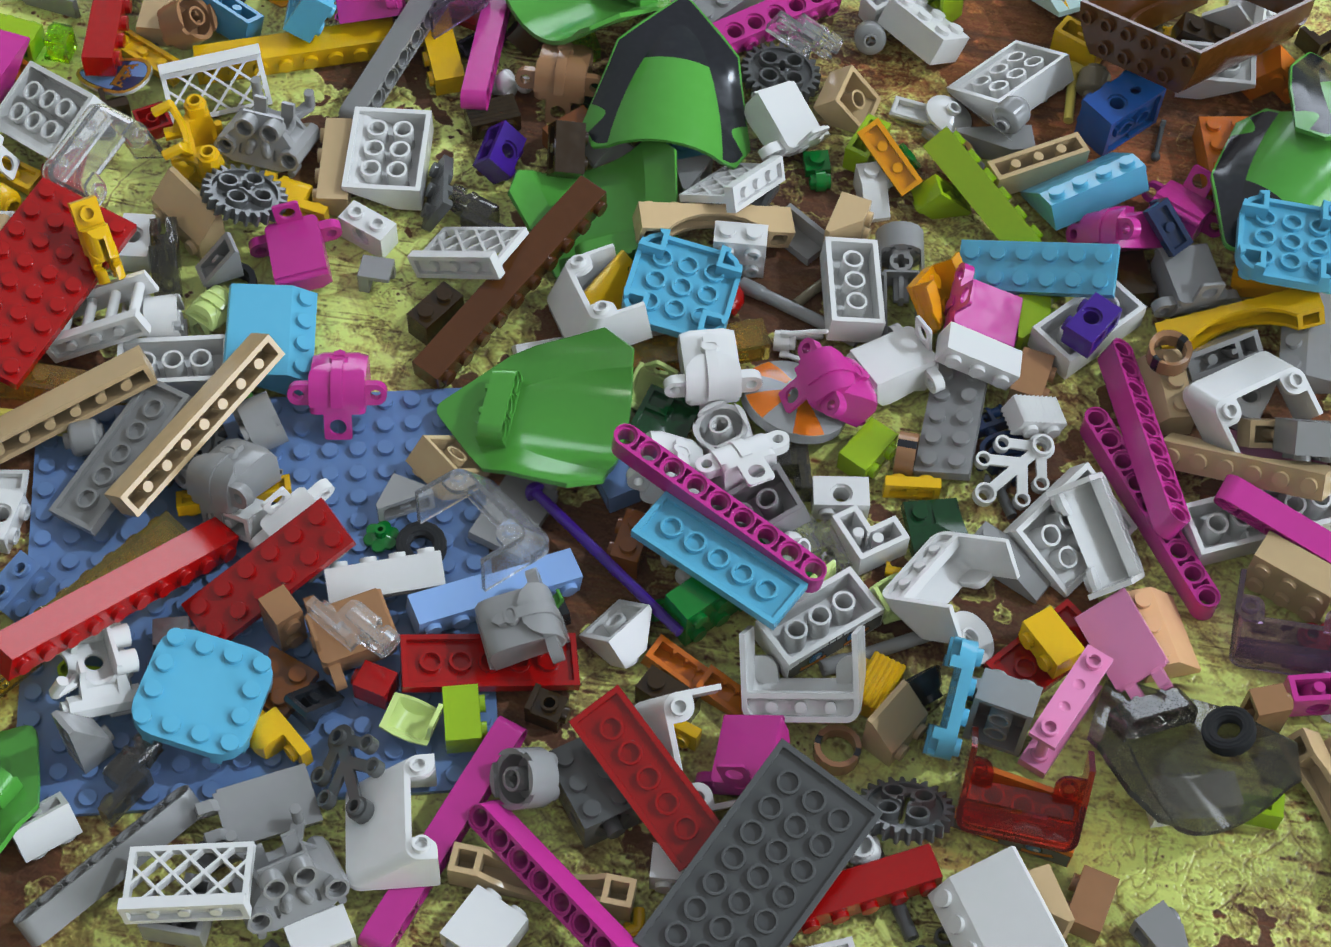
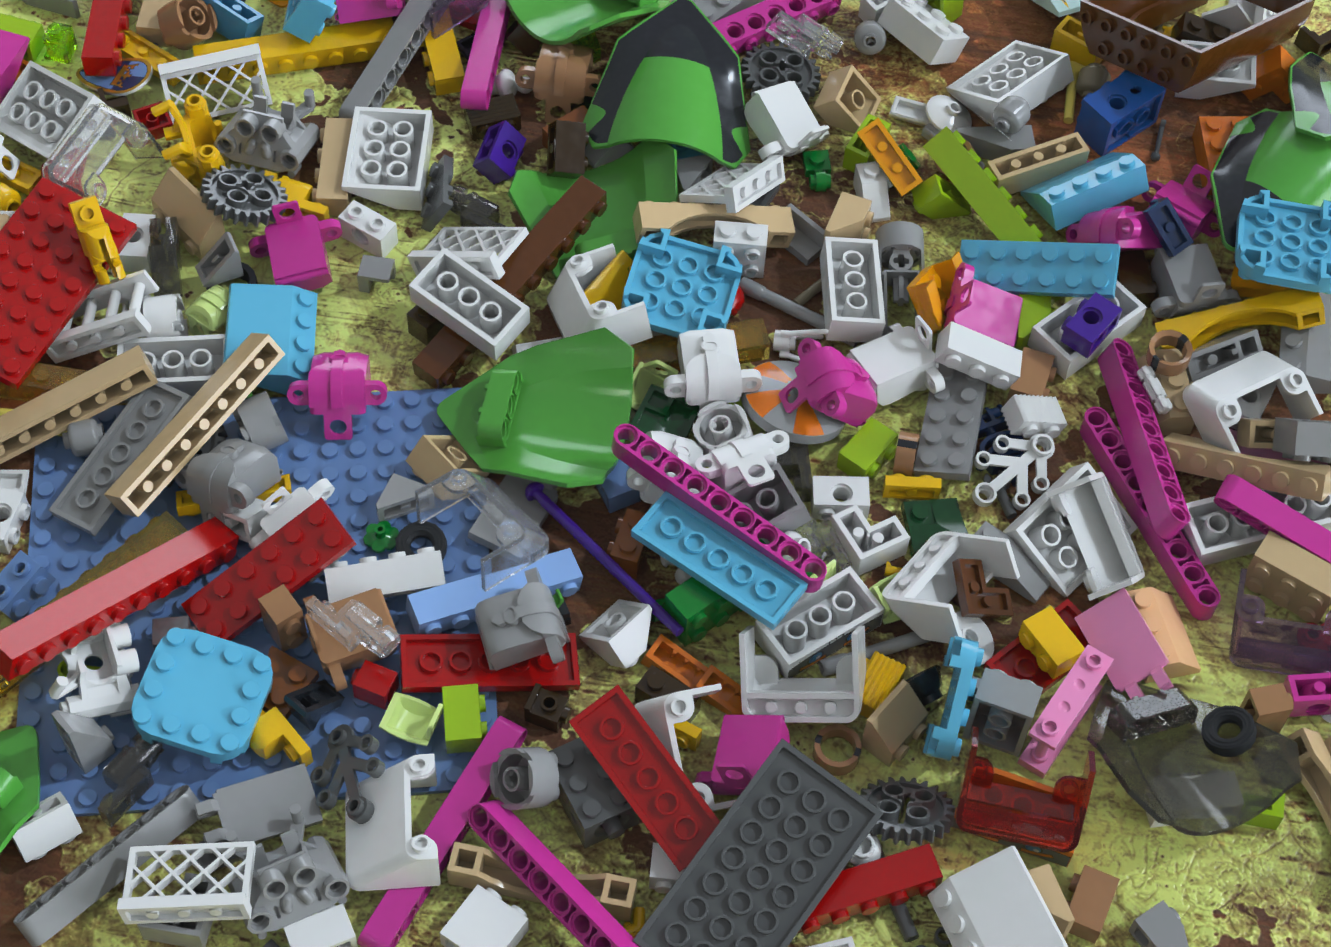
none -> white brick [409,247,530,361]
none -> reddish brown plate [952,558,1014,619]
none -> white axle [1137,365,1173,415]

